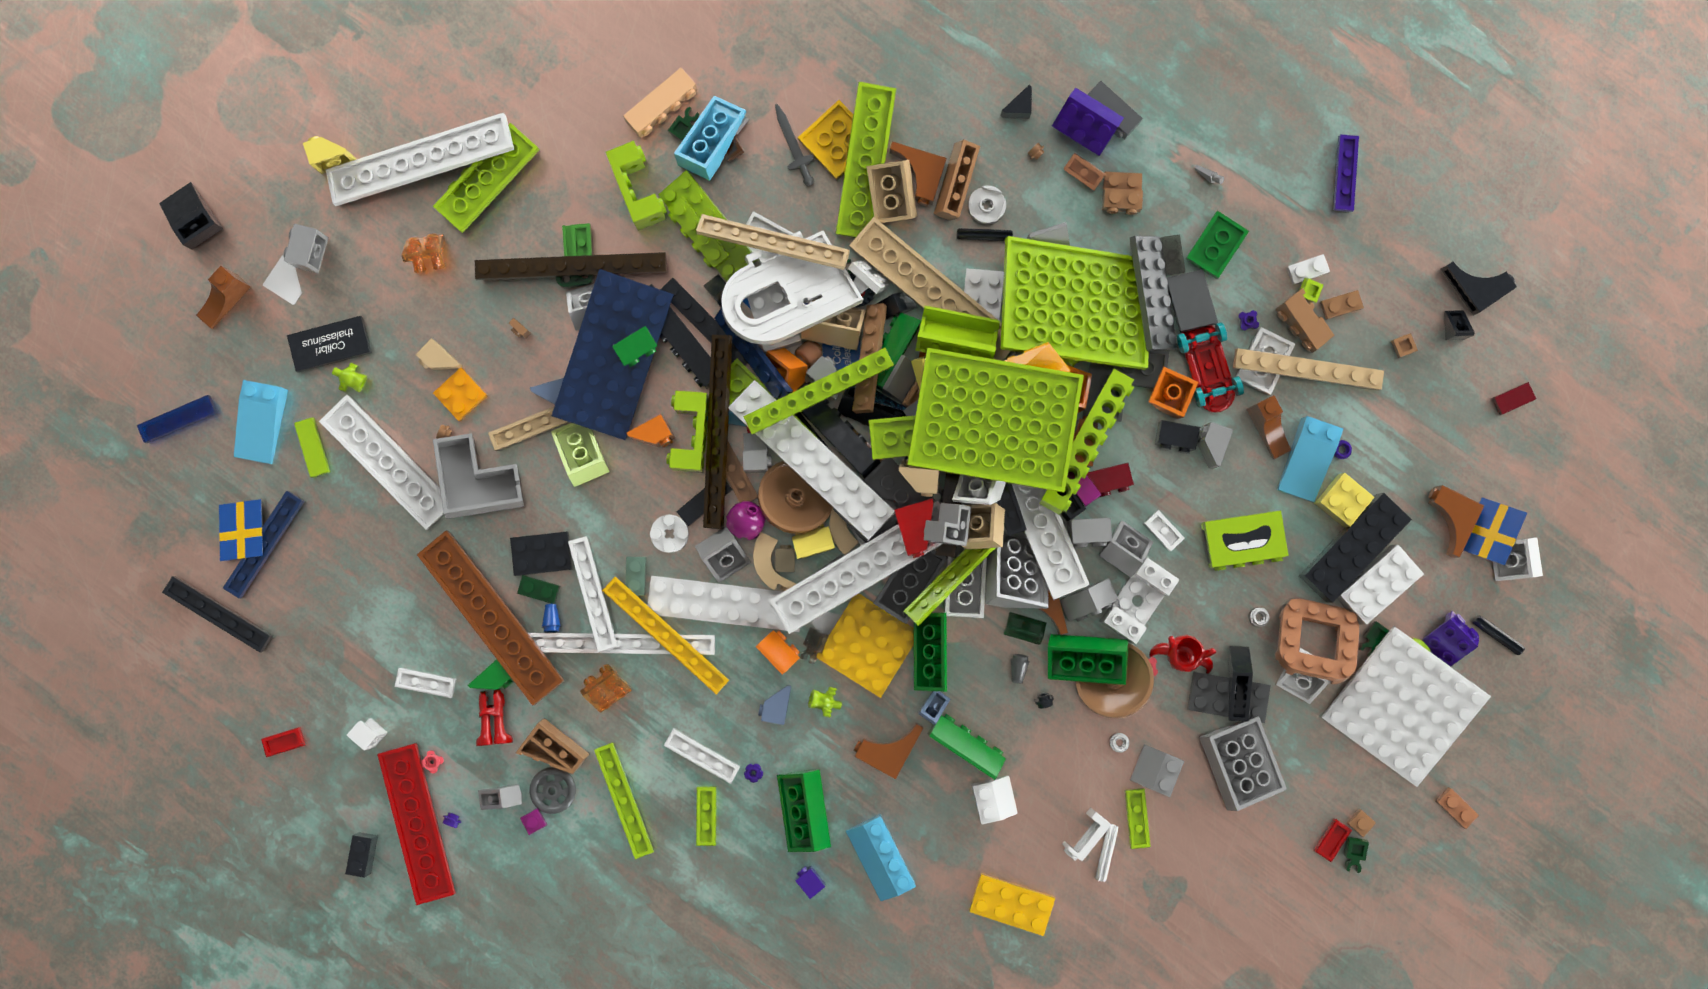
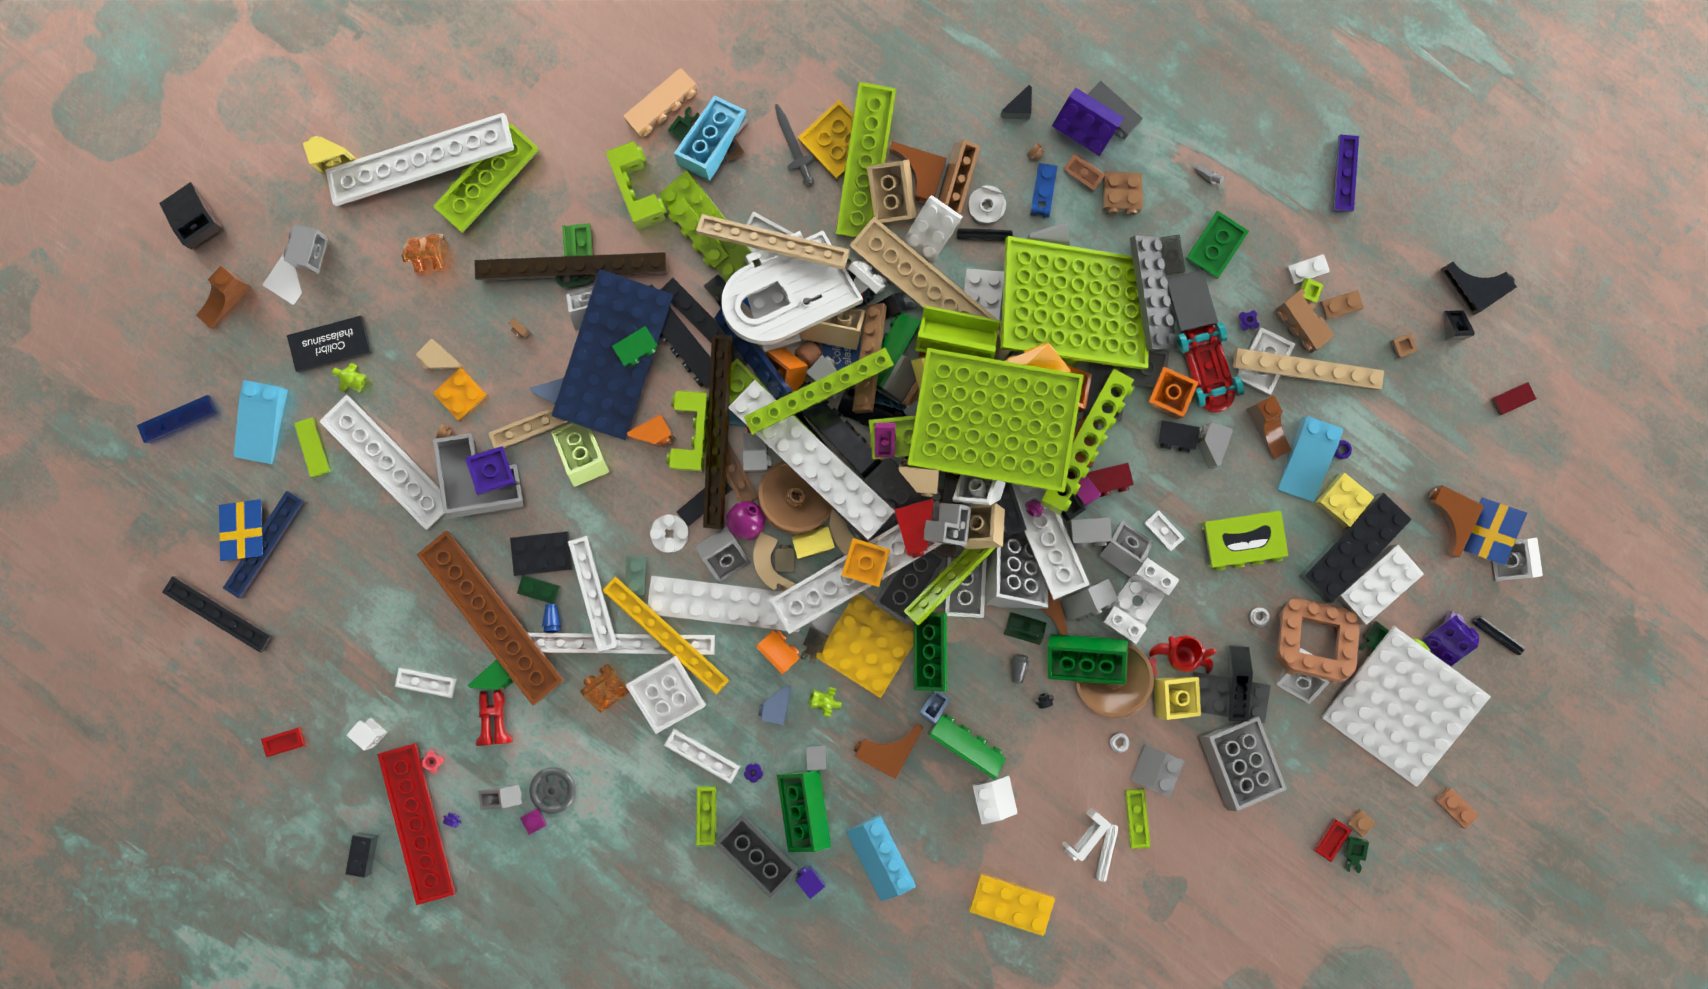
medium nougat wedge [516,718,590,774] -> none
lime plate [594,742,654,859] -> none
none -> dark purple plate [465,446,515,495]
none -> white plate [626,656,706,734]
none -> dark grey brick [715,813,799,898]
none -> light grey panel [806,745,827,771]
none -> light orange plate [841,538,891,587]
none -> magenta slope [875,423,895,458]
none -> white plate [903,195,963,263]
none -> magenta plate [1025,499,1044,517]
none -> blue plate [1030,163,1058,218]
none -> light yellow slope [1154,677,1201,720]

